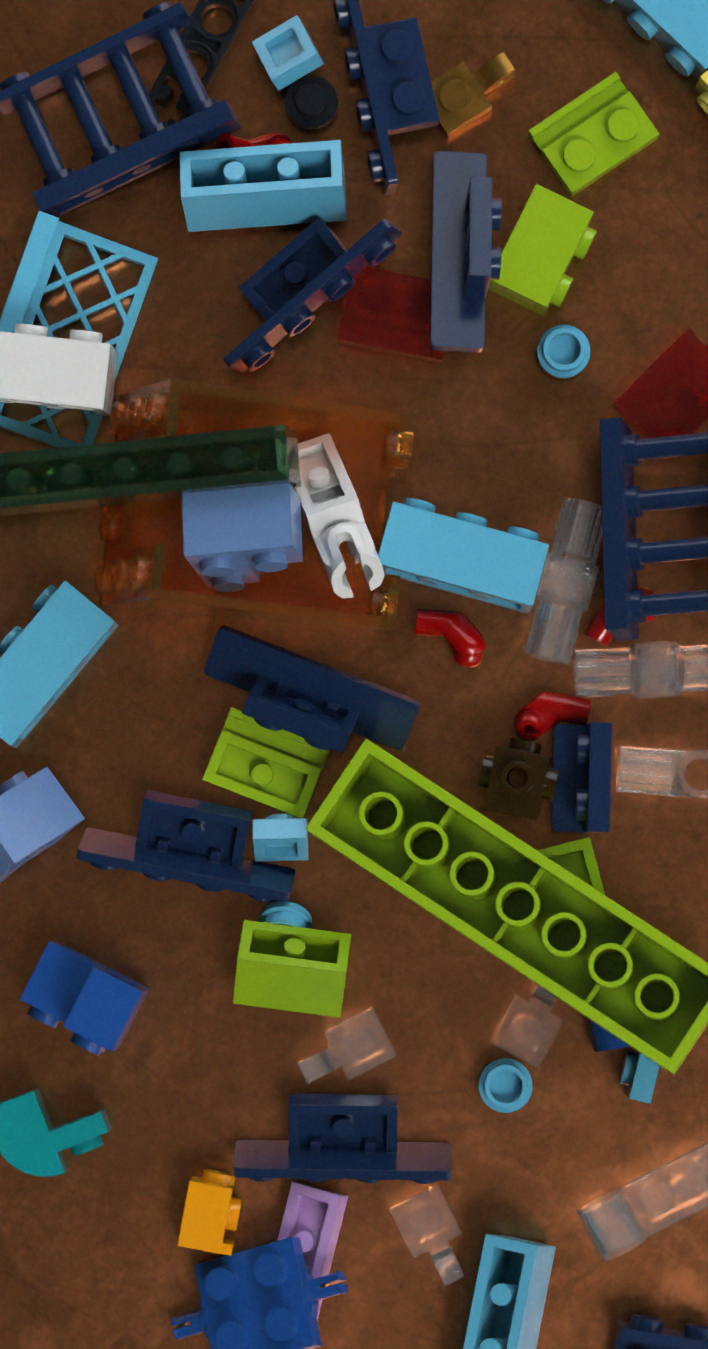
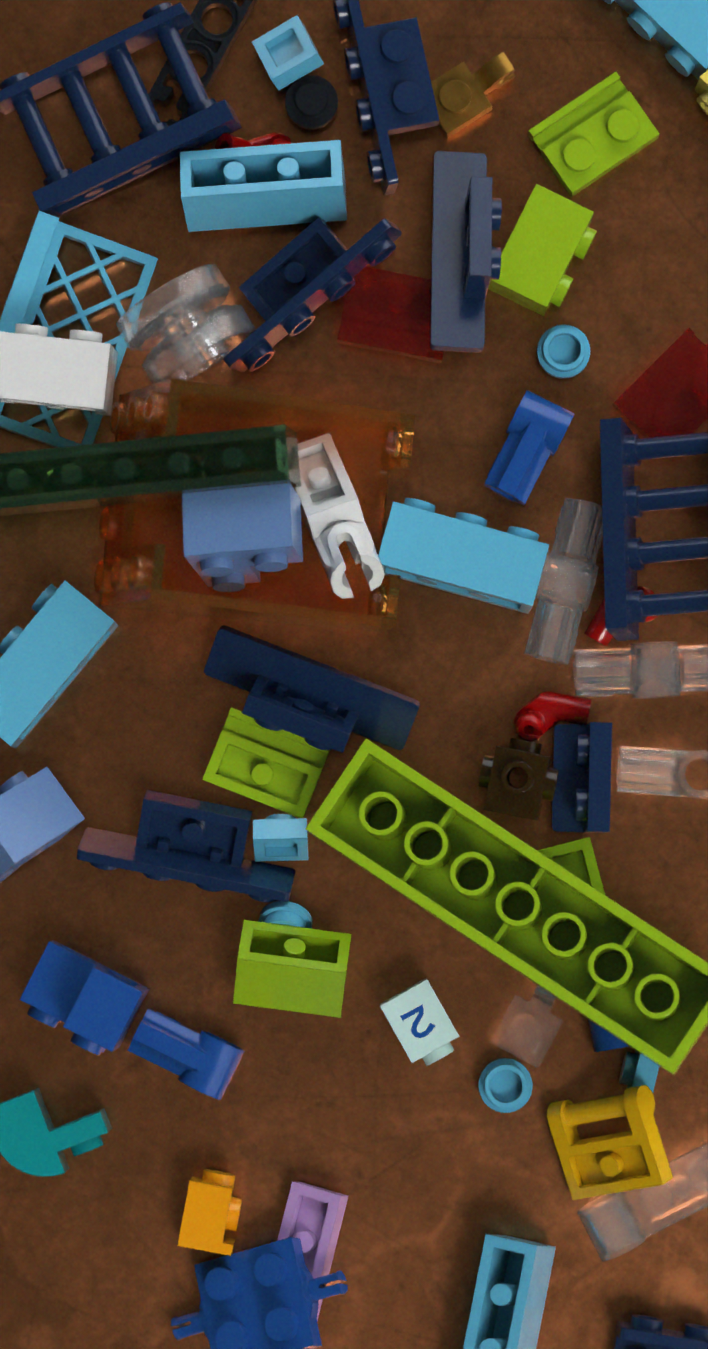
dark blue bracket [233,1093,452,1184] -> none
clear plate [296,1007,397,1084] -> none
clear plate [389,1184,465,1286] -> none
red arm [415,608,486,668] -> none
none -> clear wheel [116,264,255,392]
none -> blue piece [127,1008,245,1100]
none -> light aqua brick [380,978,459,1066]
none -> blue piece [484,390,575,506]
none -> yellow plate [547,1085,673,1200]

